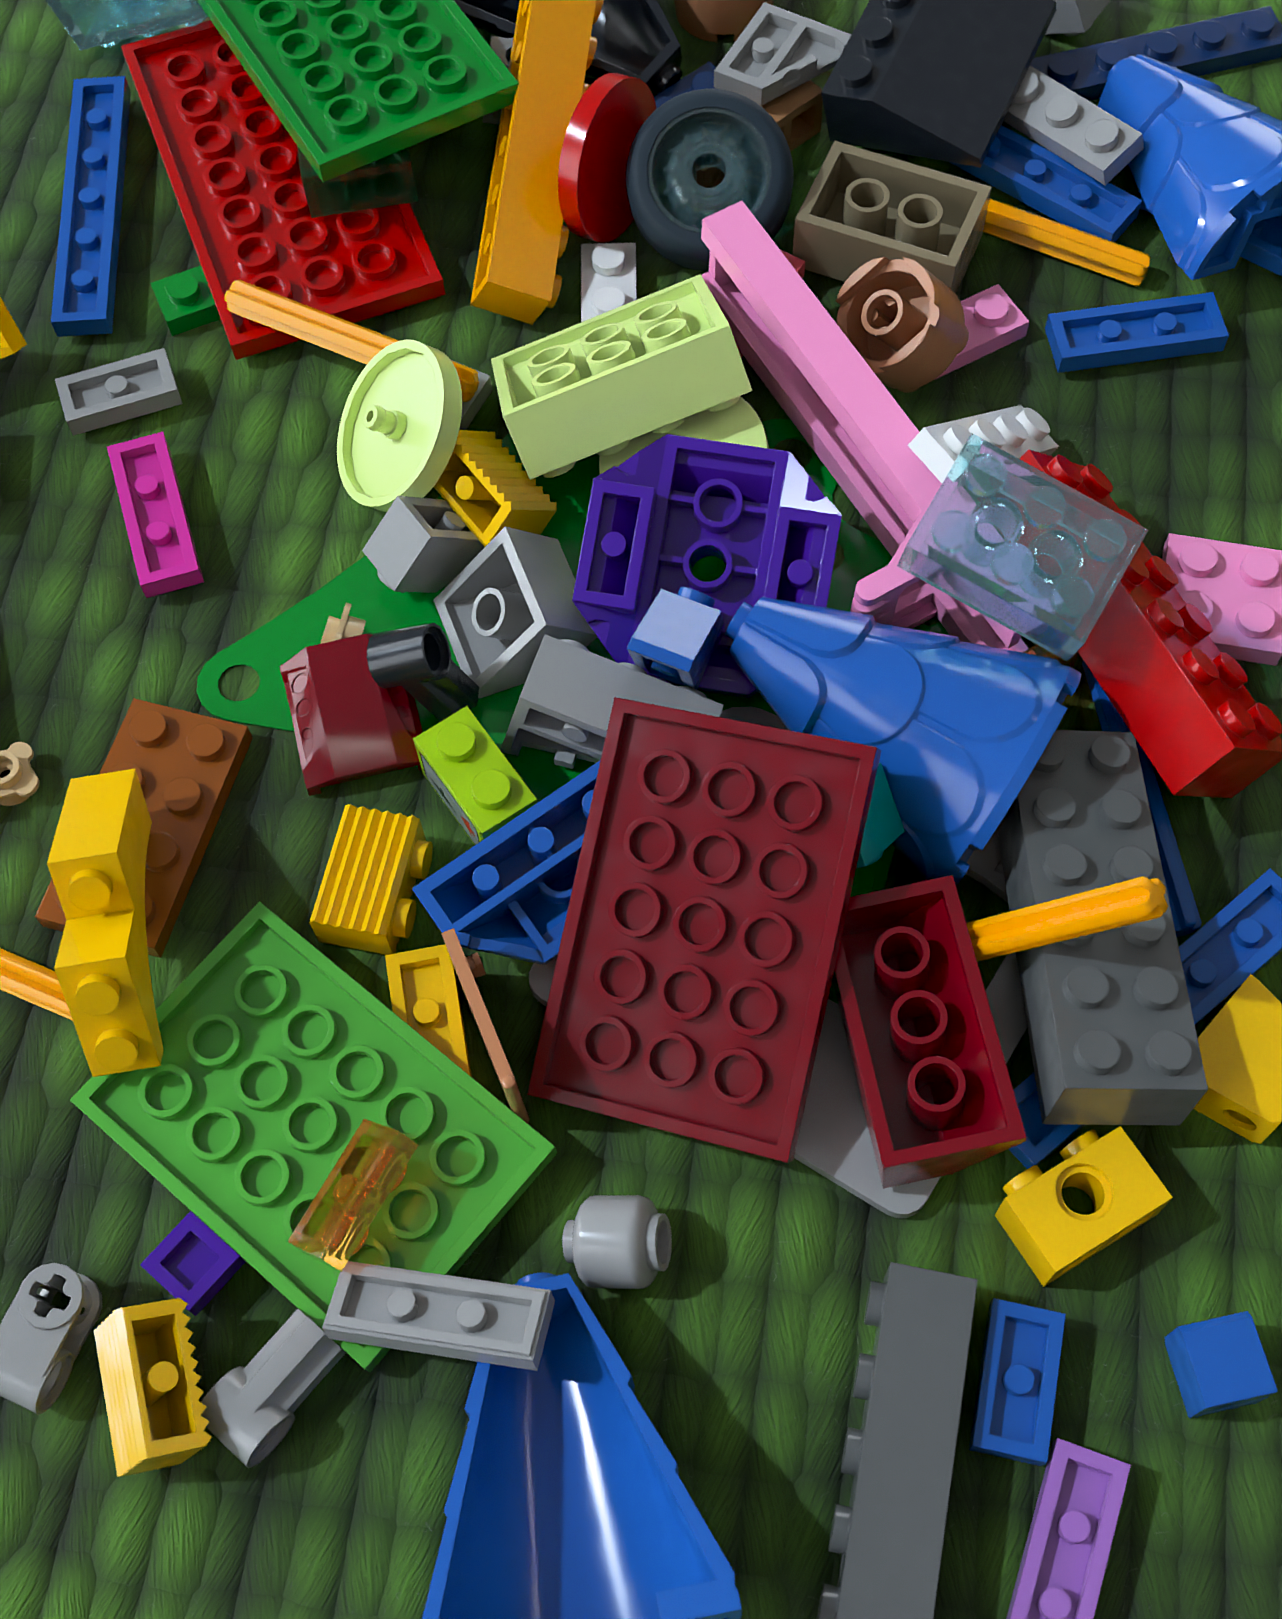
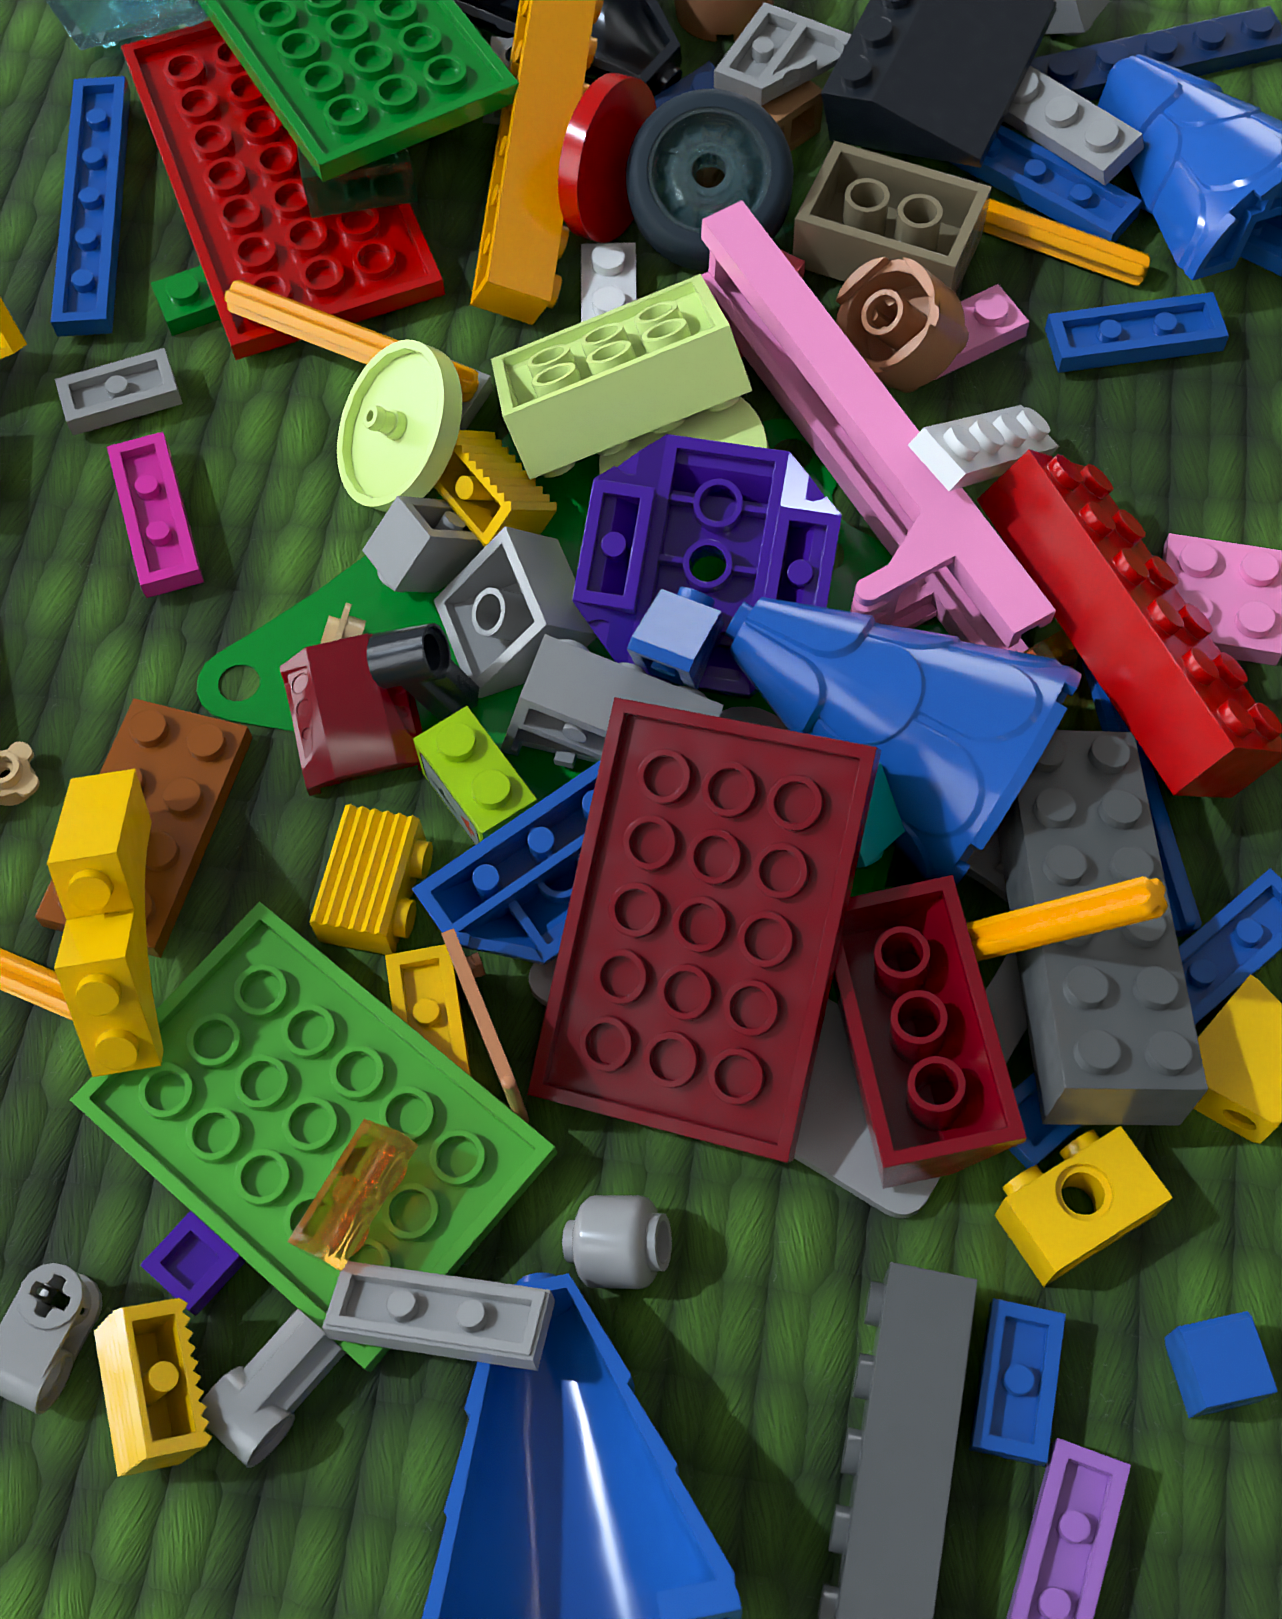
clear light blue brick [897,433,1148,661] -> none

